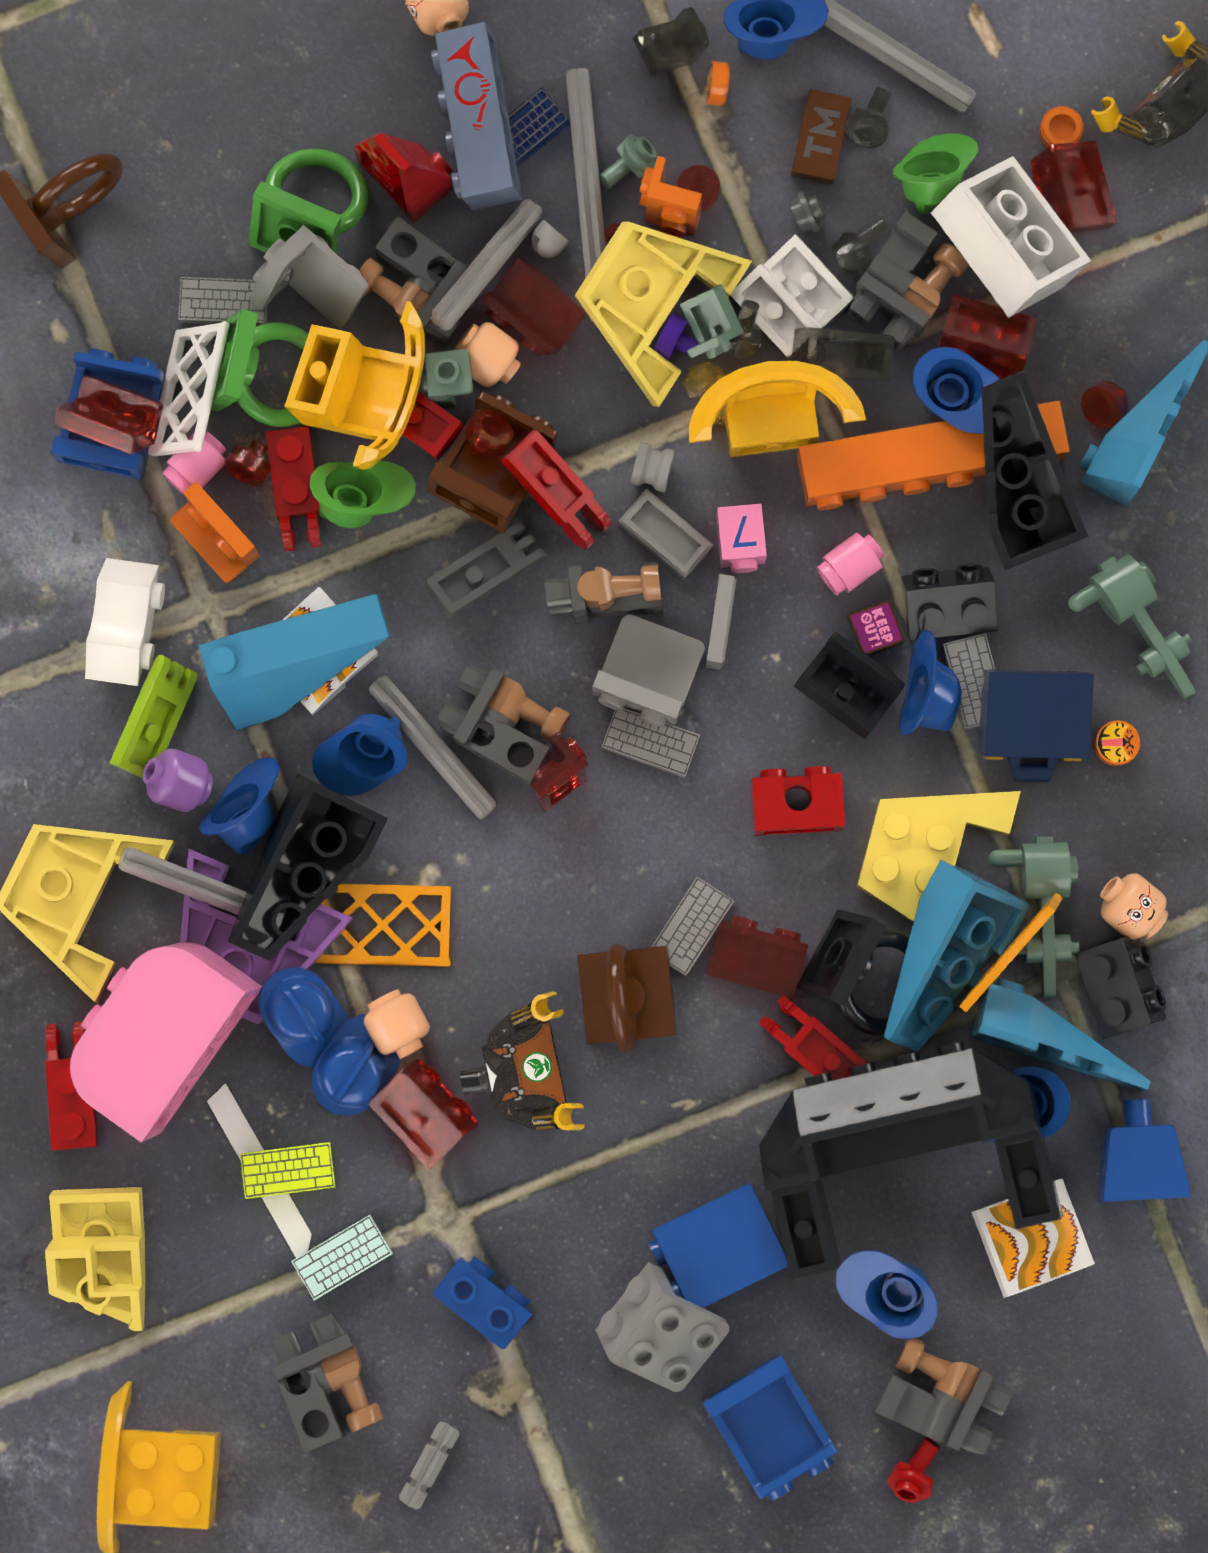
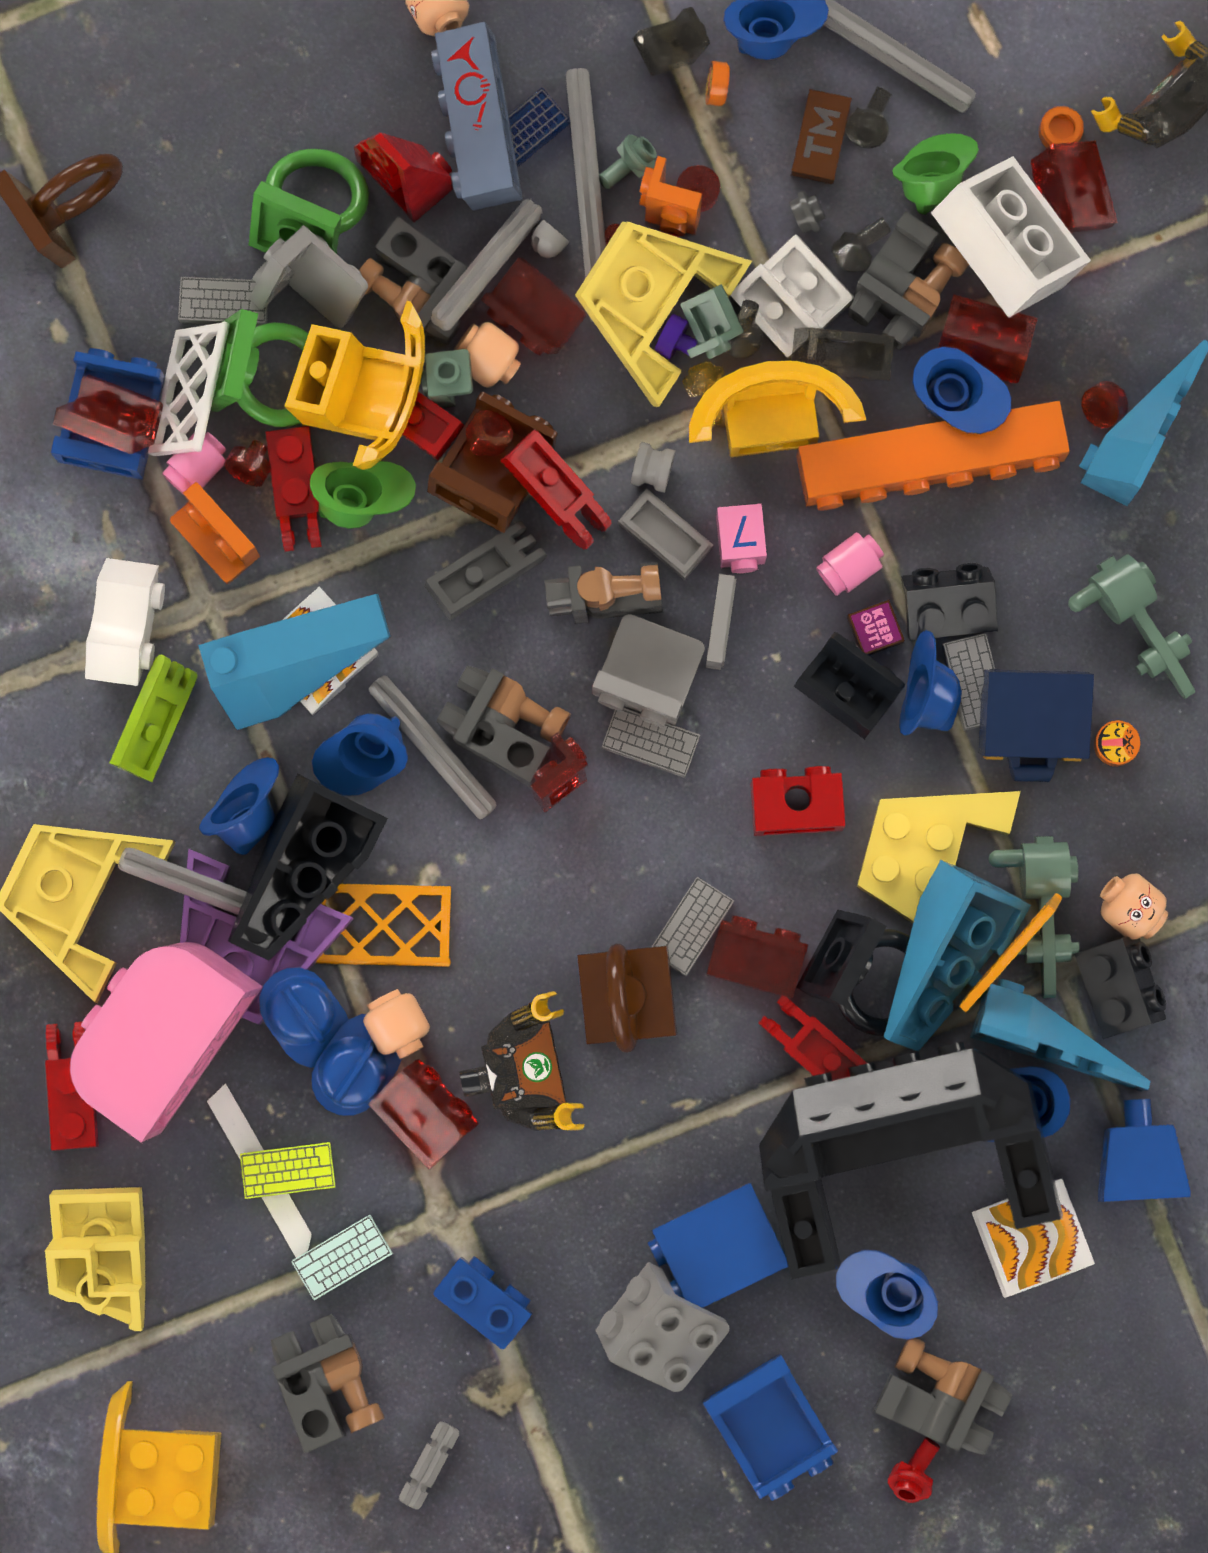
medium lavender head [143,748,213,812] -> none
black wedge [981,370,1088,570] -> none

